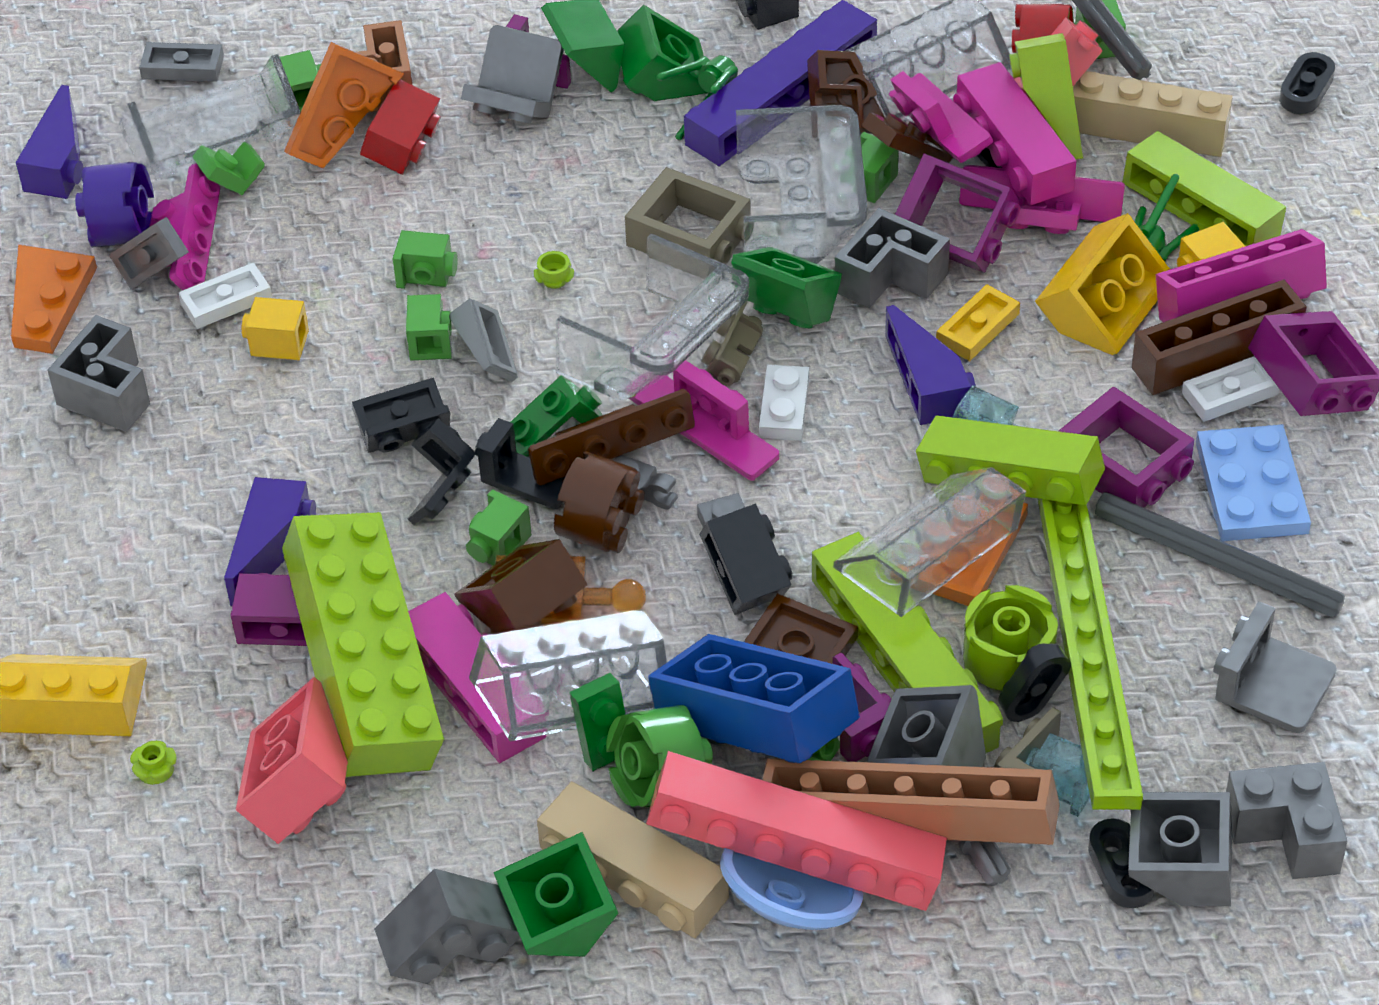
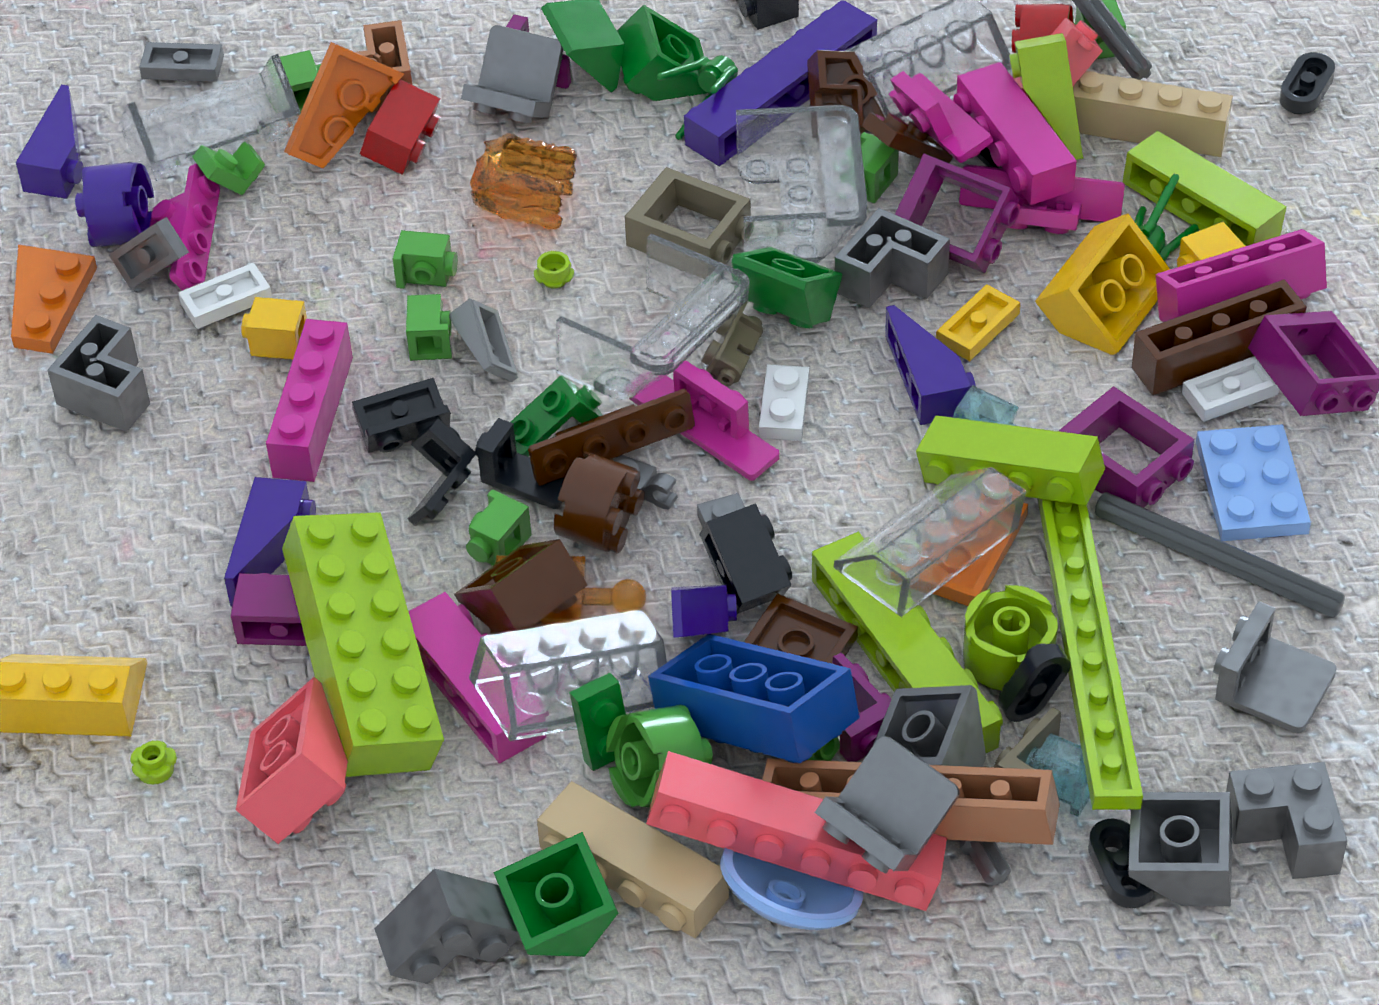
none -> dark pink brick [266,319,353,482]
none -> clear orange piece [470,133,577,229]
none -> dark purple slope [671,585,737,638]
none -> flat silver bracket [814,737,960,873]

